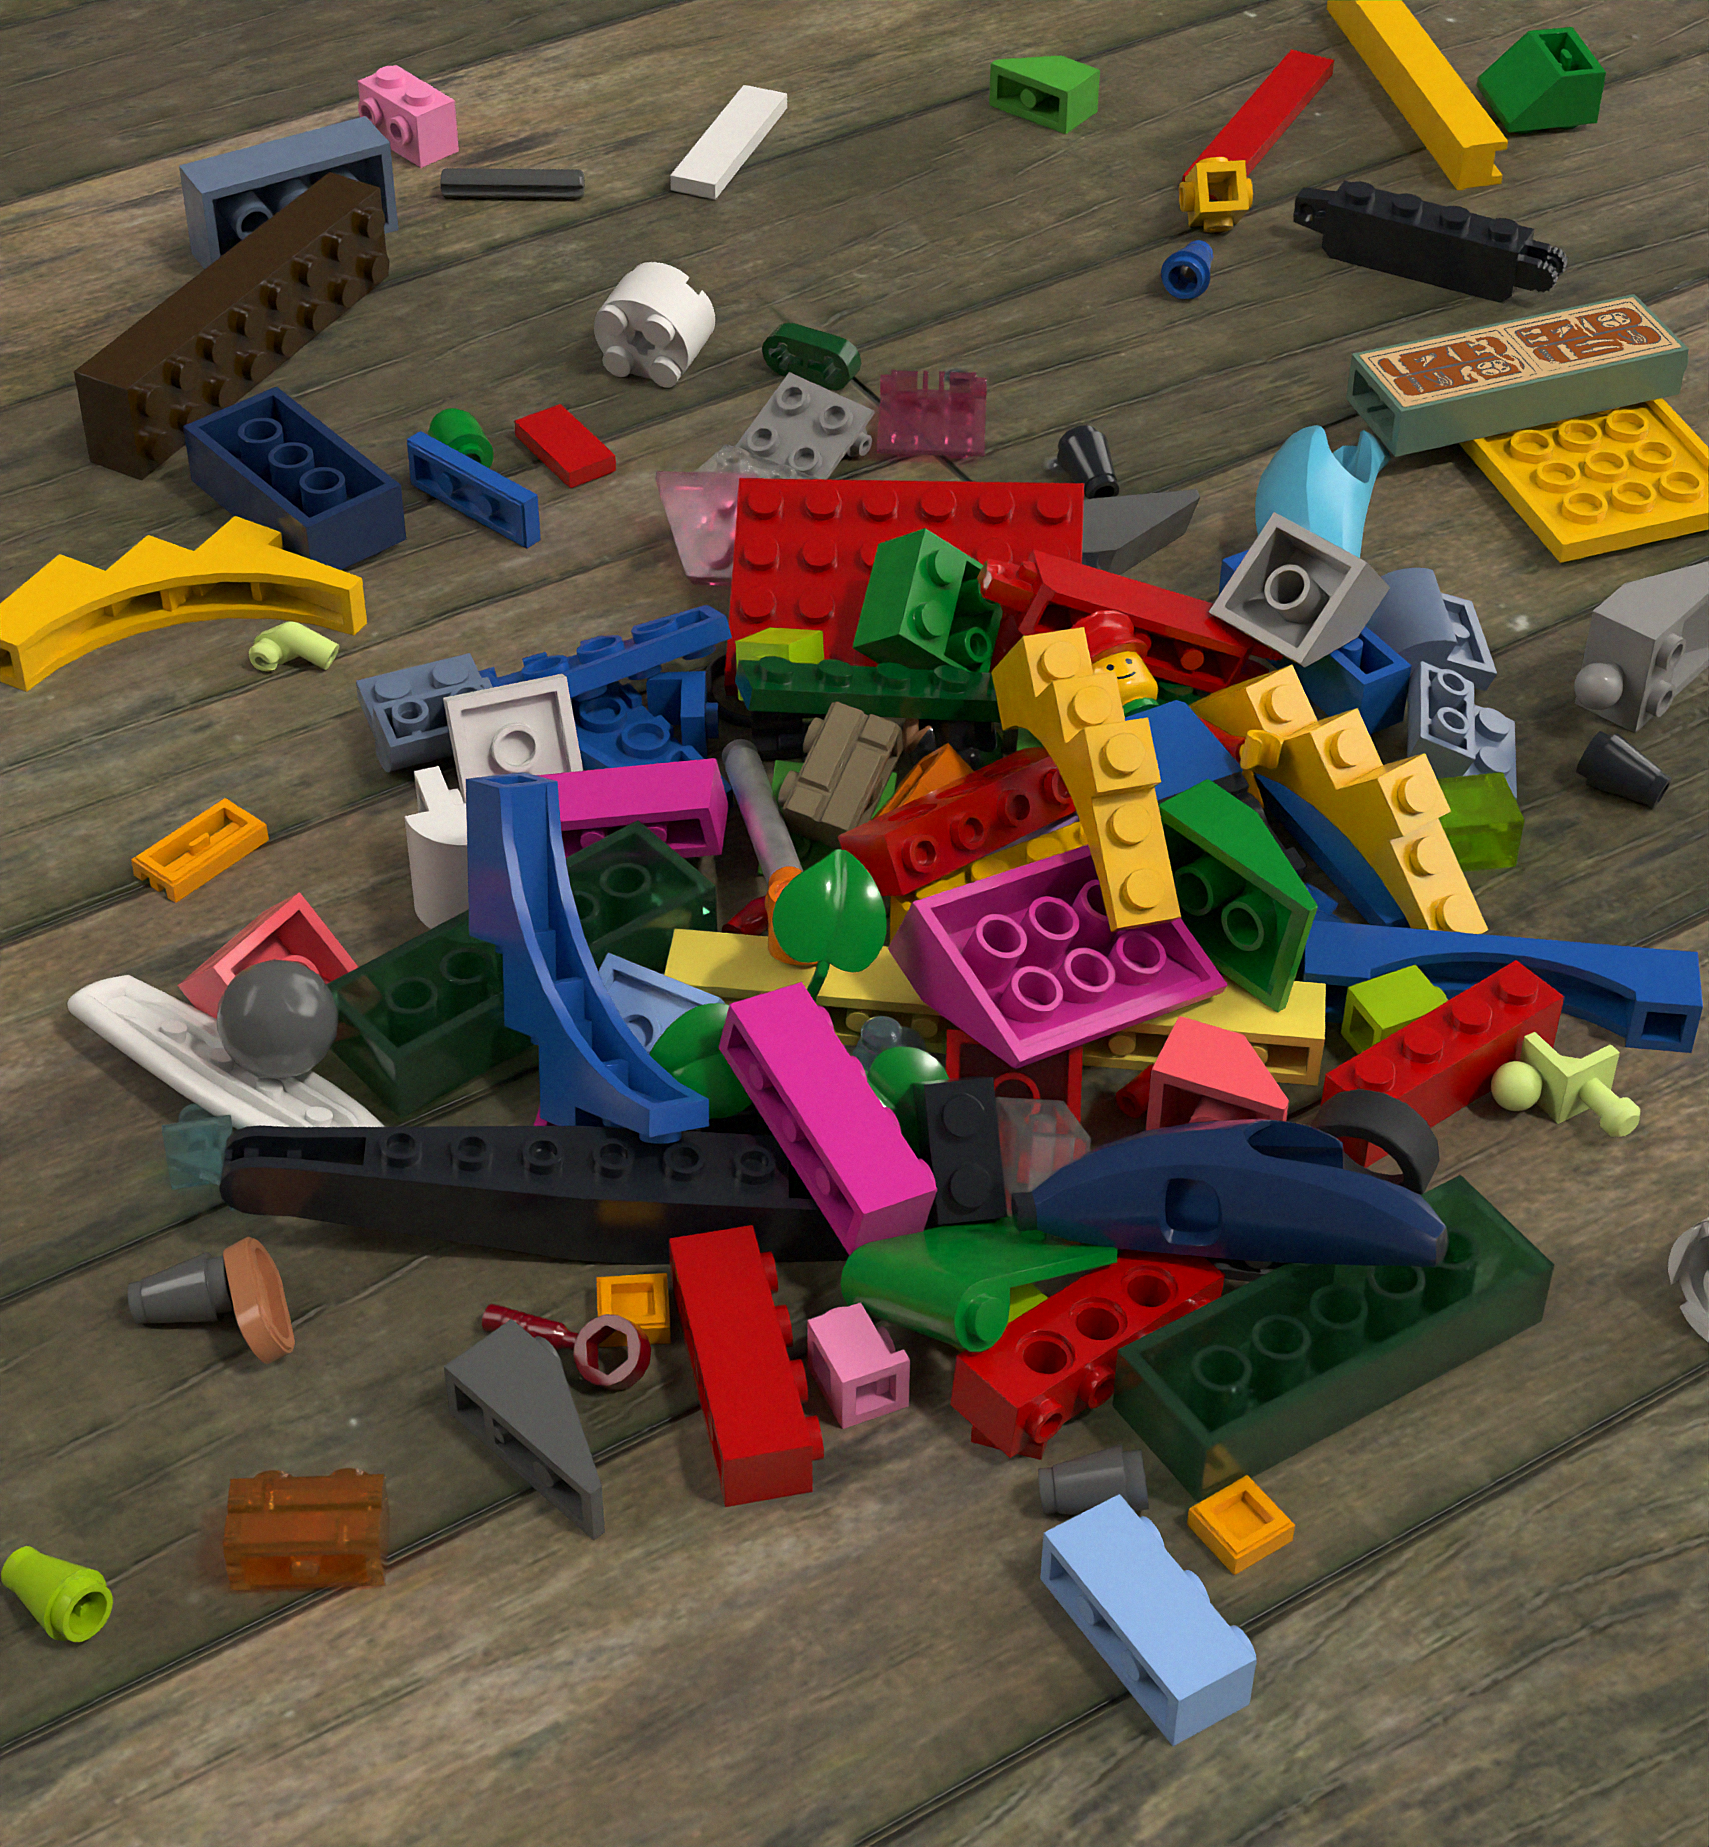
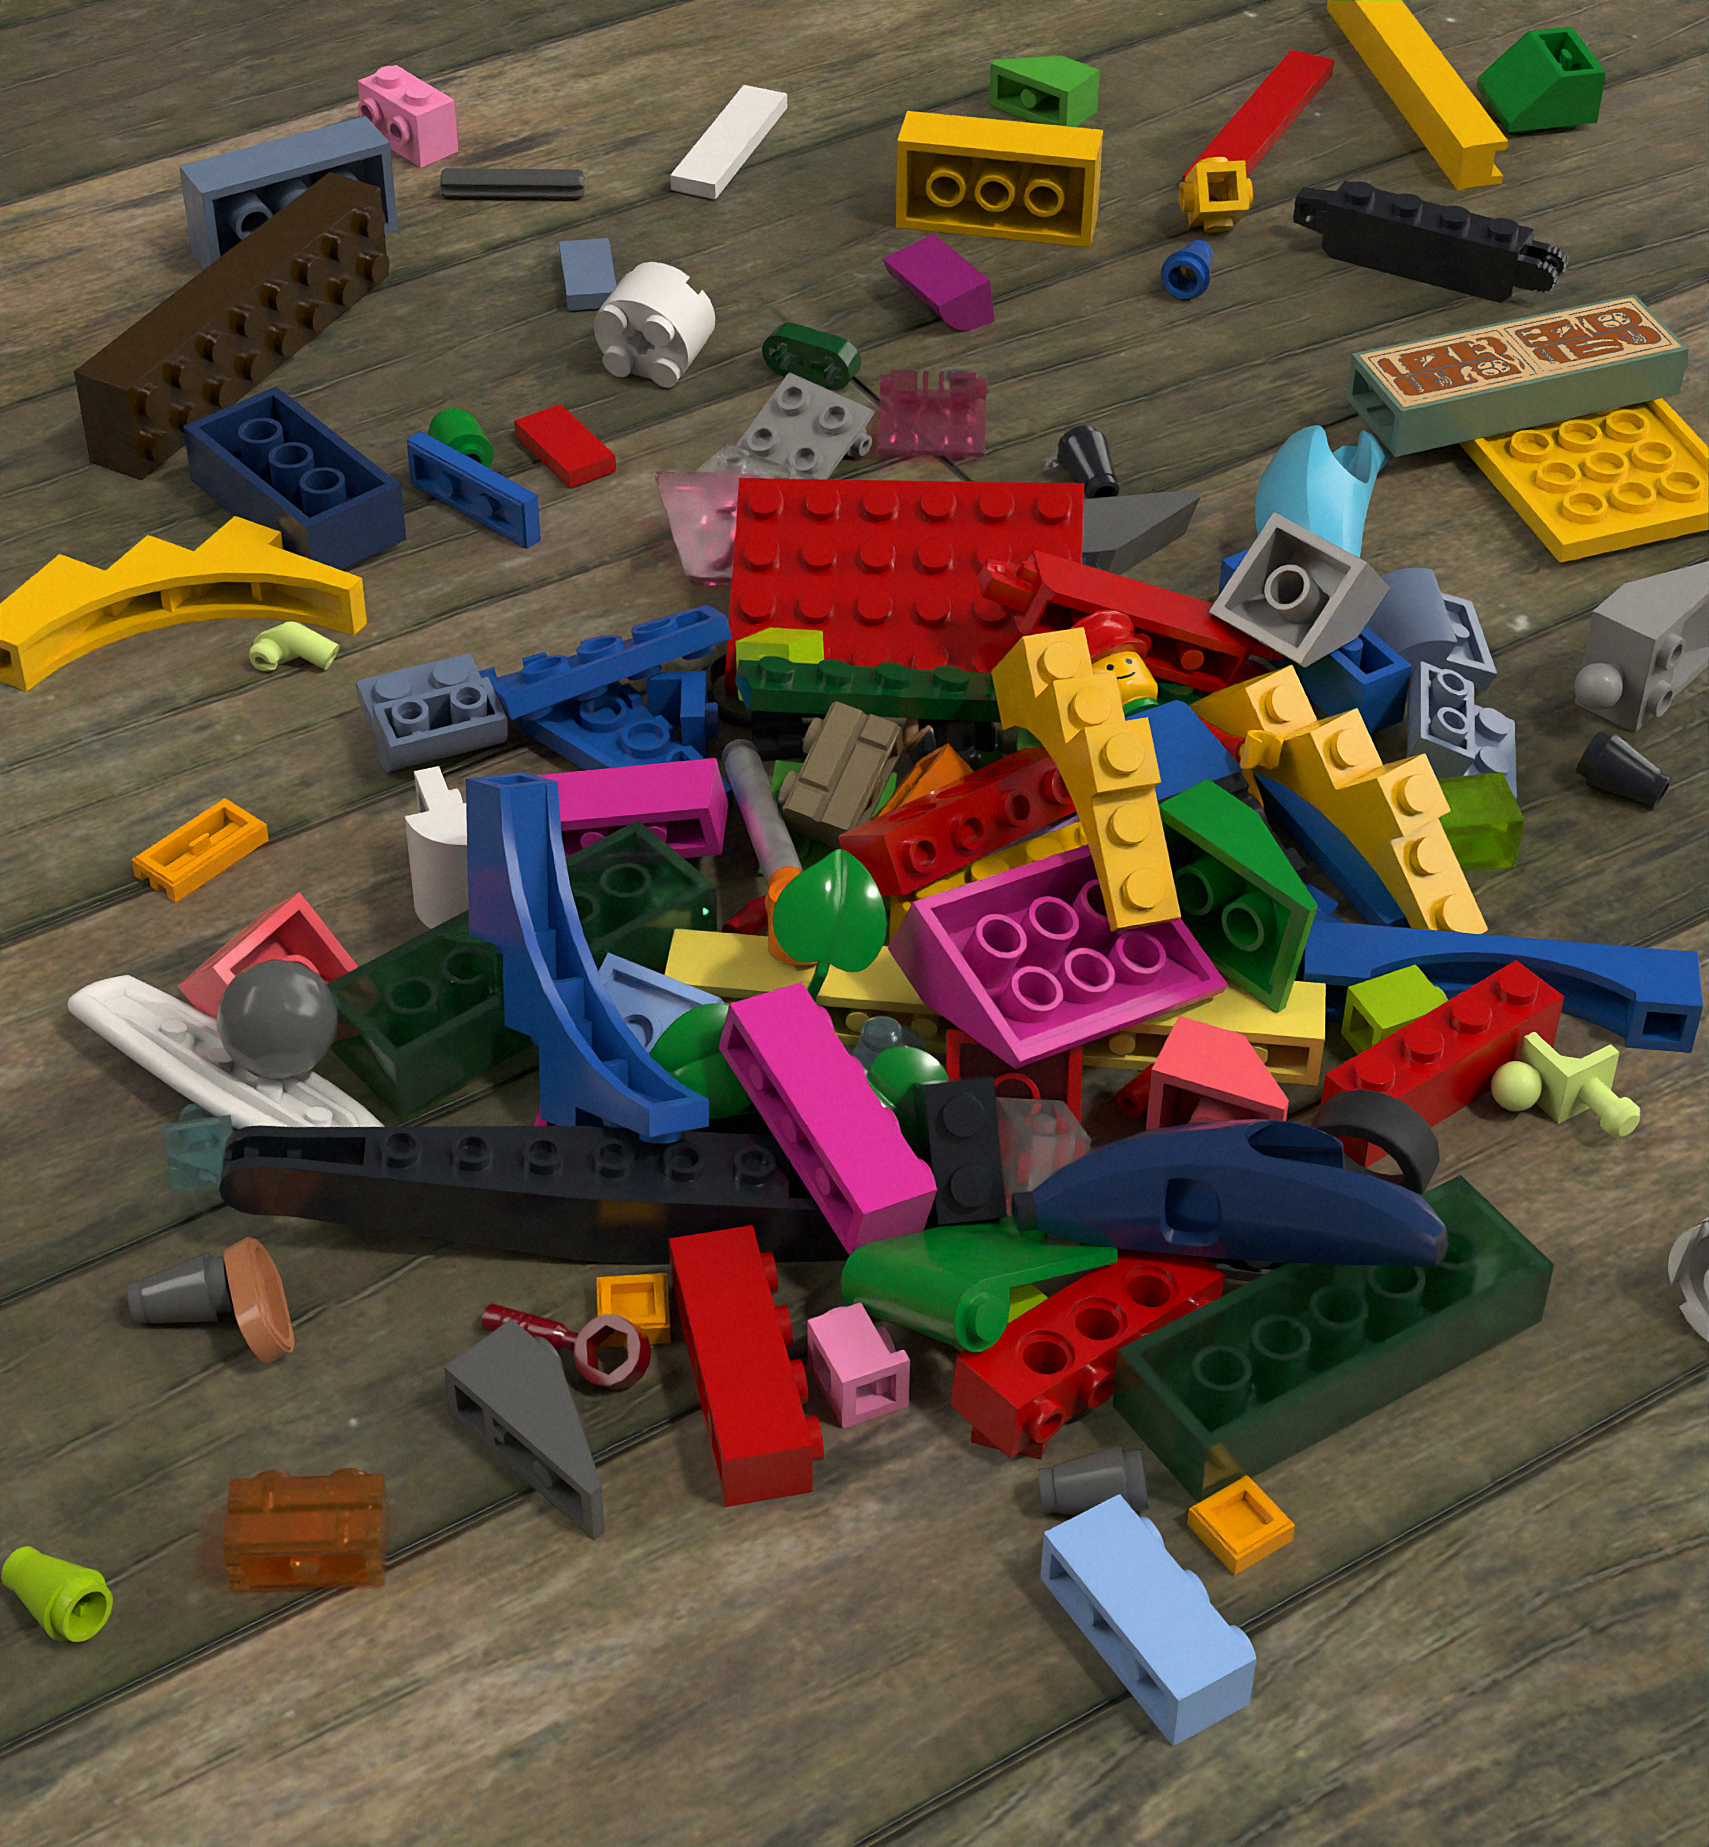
white plate [443,674,583,803] -> none
green slope [852,528,1003,673] -> none
none -> sand blue tile [559,238,617,311]
none -> magenta brick [883,234,995,331]
none -> yellow brick [896,111,1103,248]

